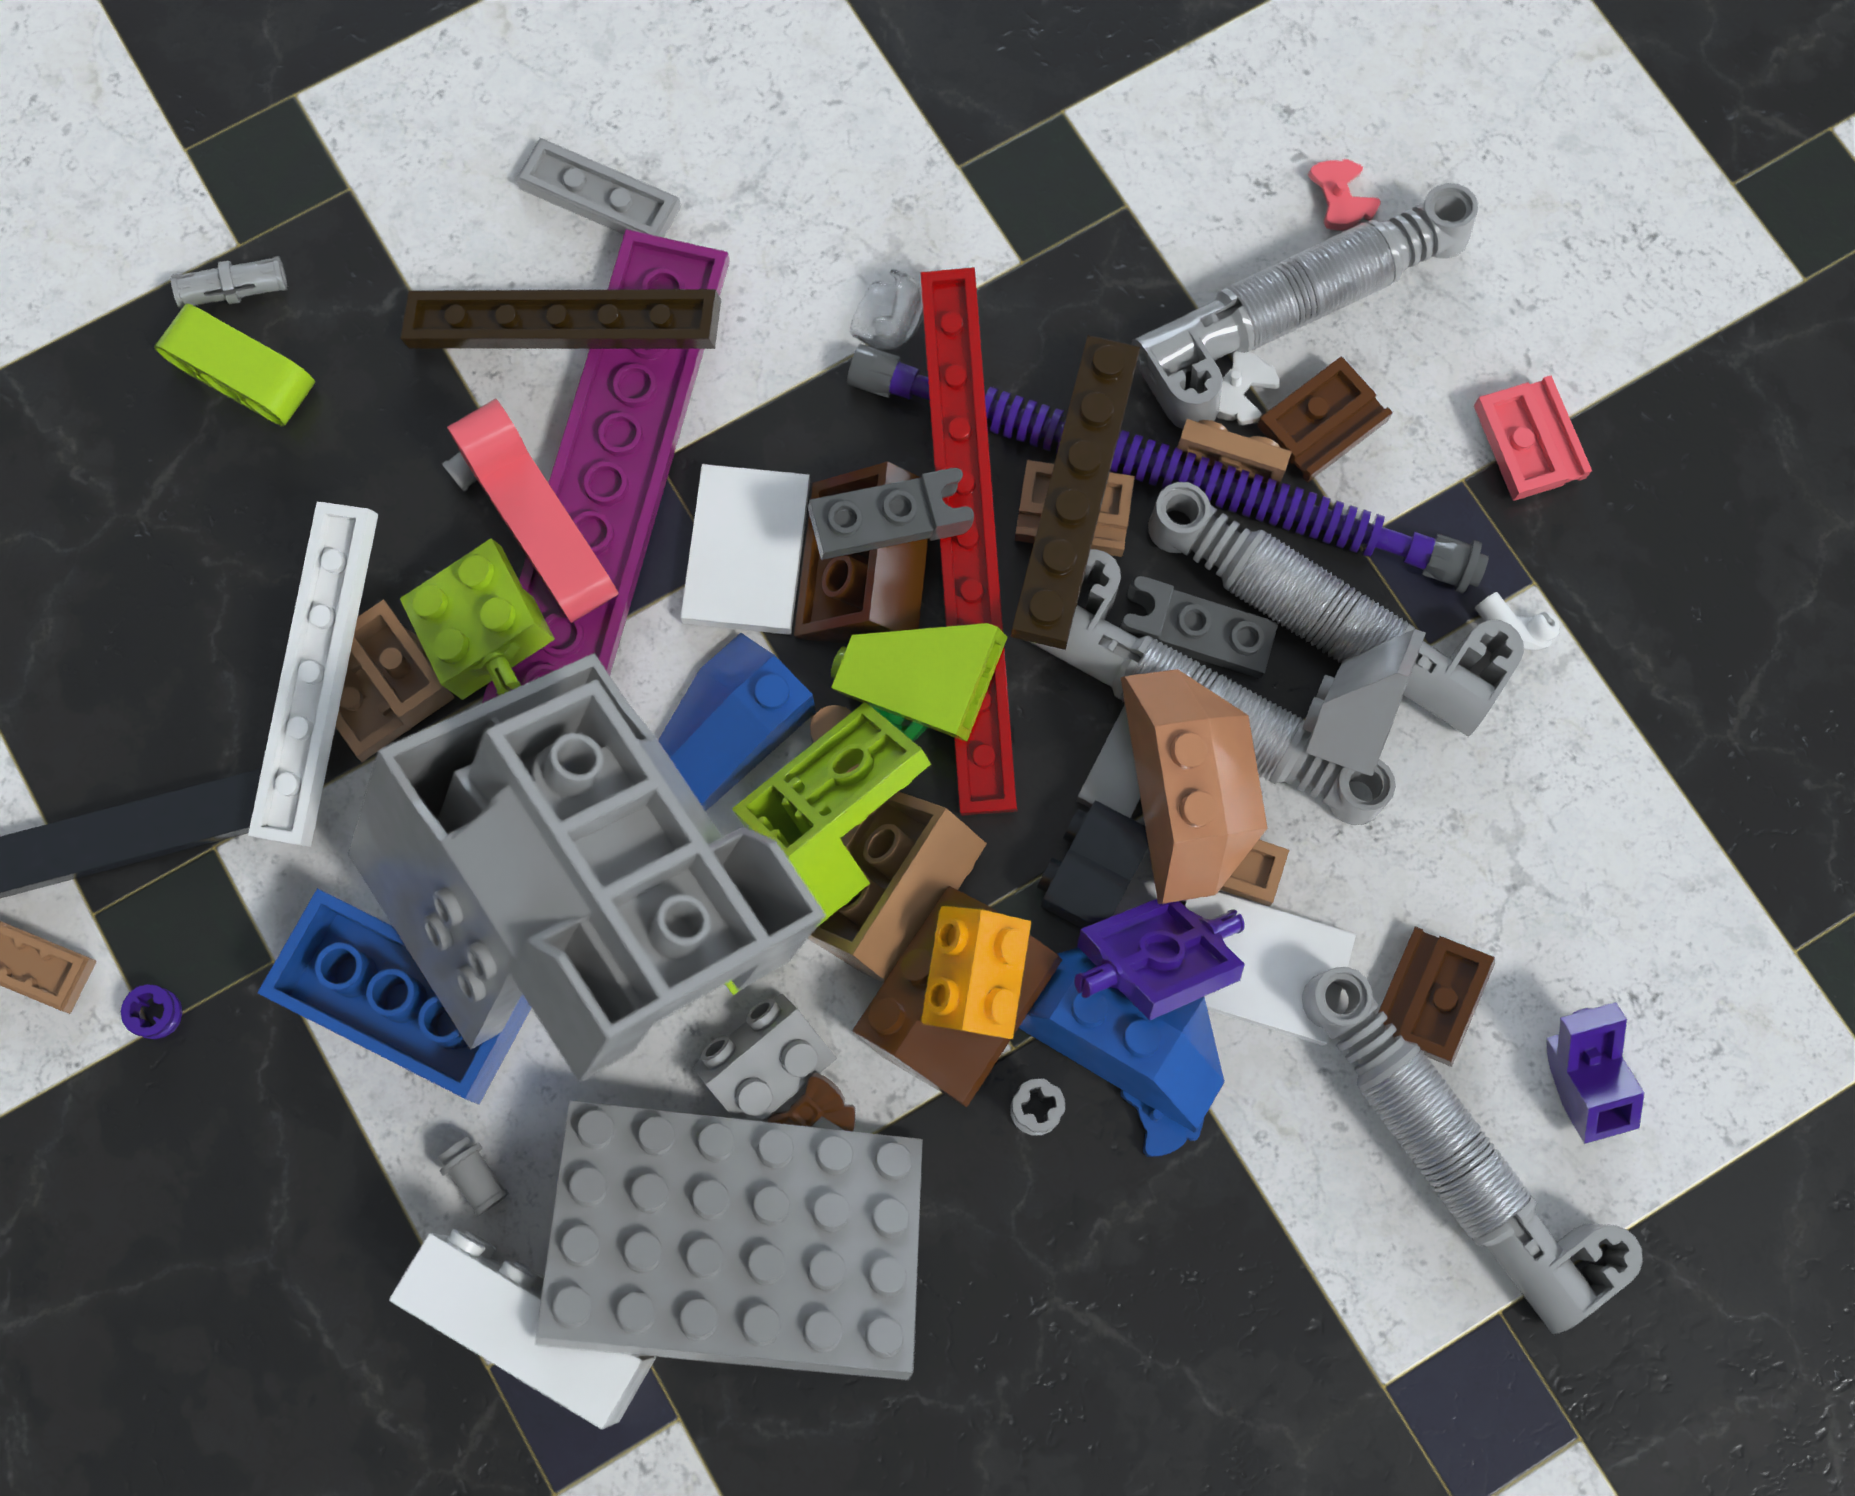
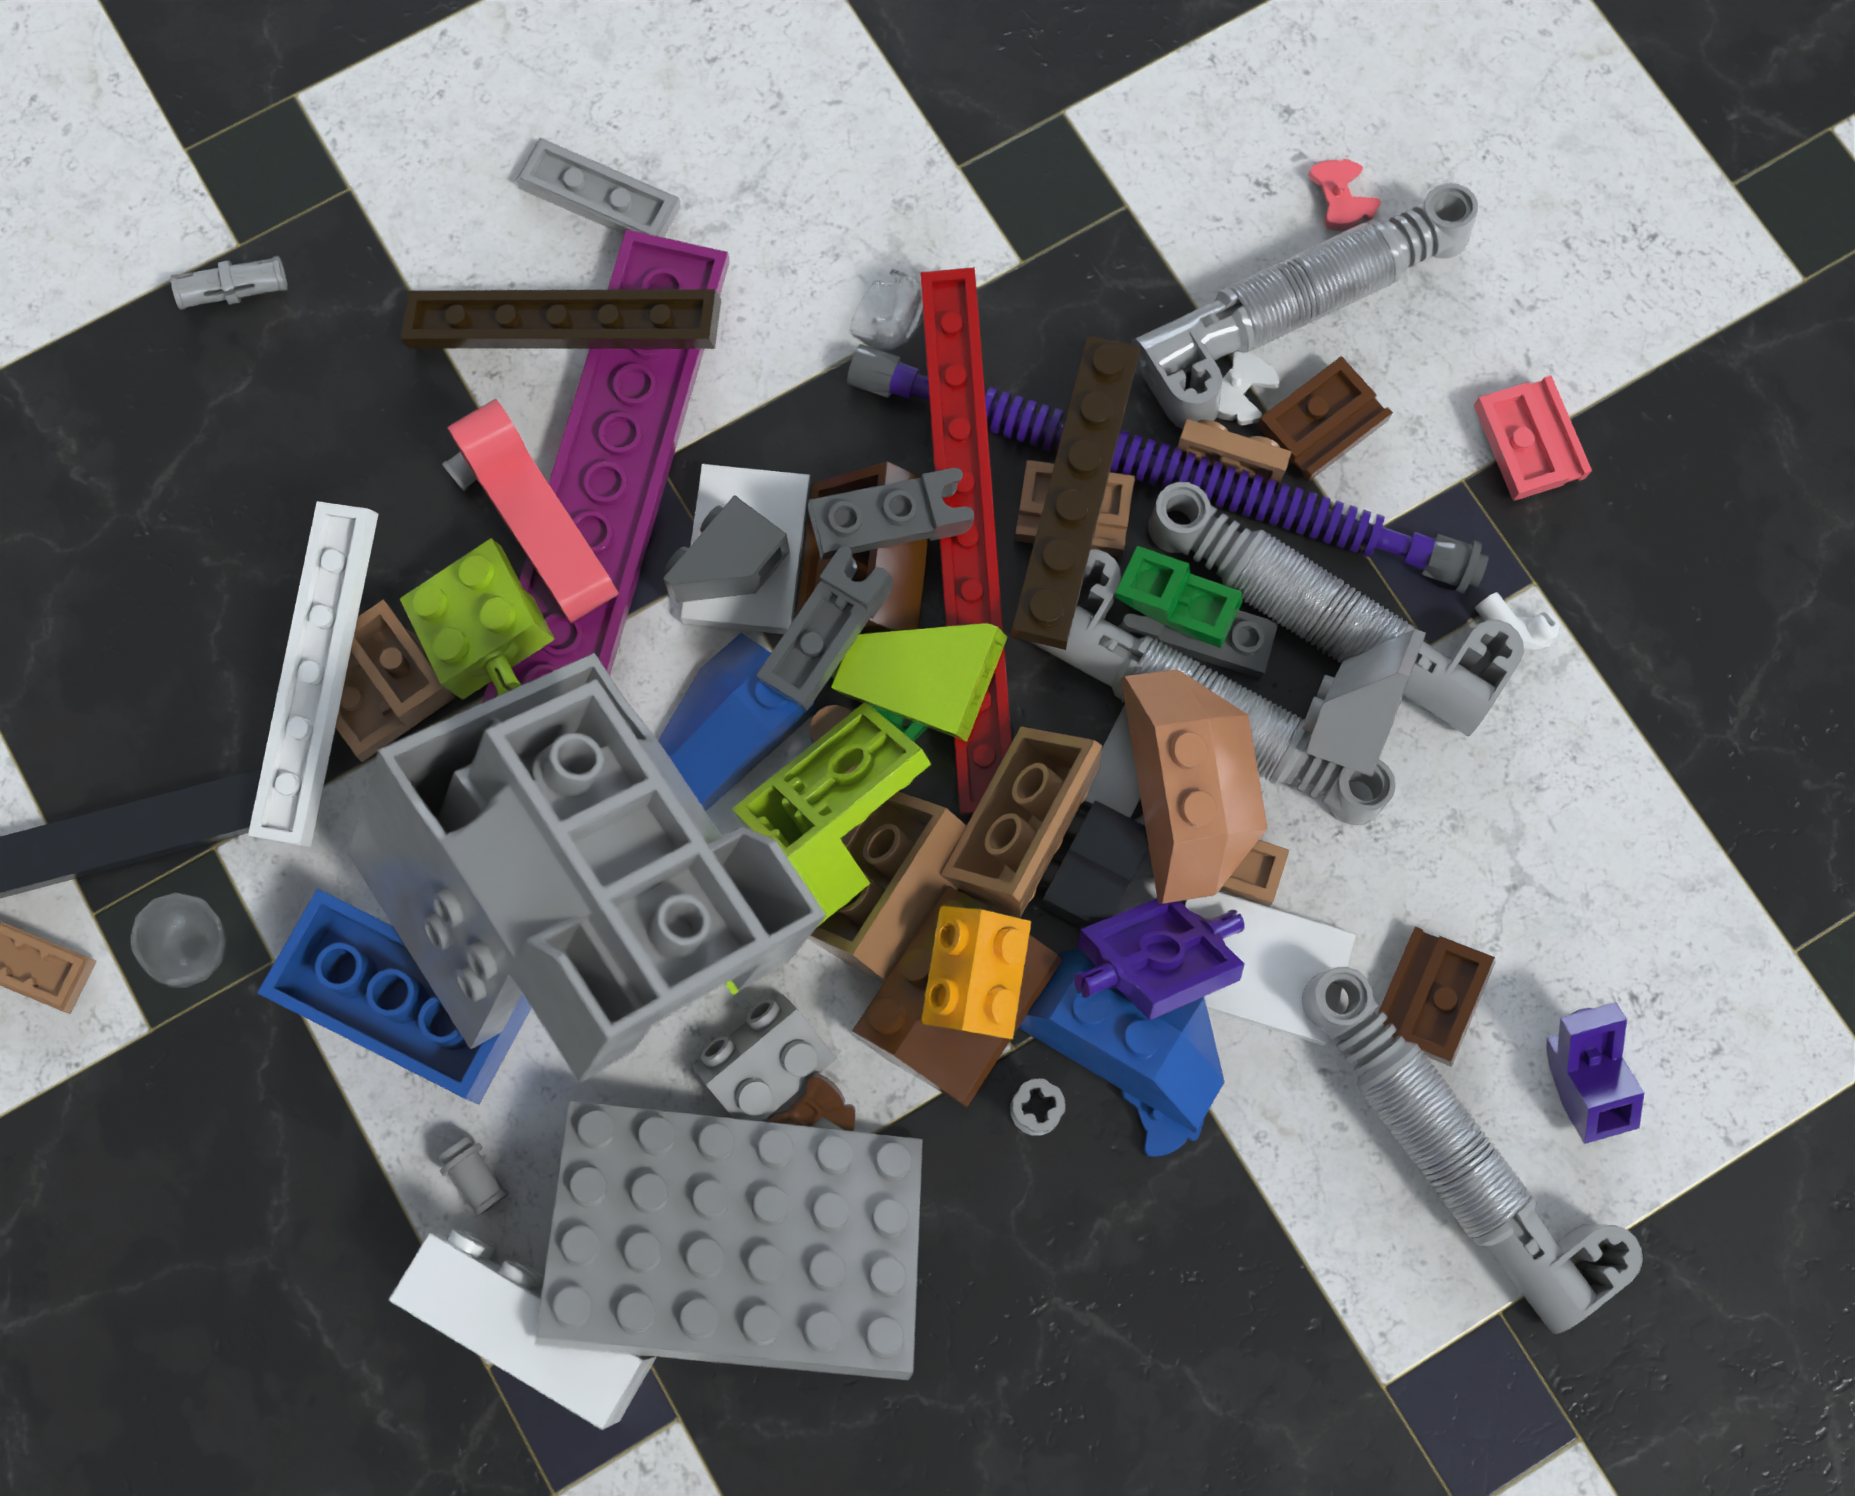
dark purple bush [120,984,183,1040] -> none
lime beam [154,303,315,426] -> none
none -> clear hair [130,893,227,988]
none -> dark grey slope [663,495,790,603]
none -> dark grey plate [756,546,893,711]
none -> medium nougat slope [941,727,1102,918]
none -> green slope [1115,546,1243,648]

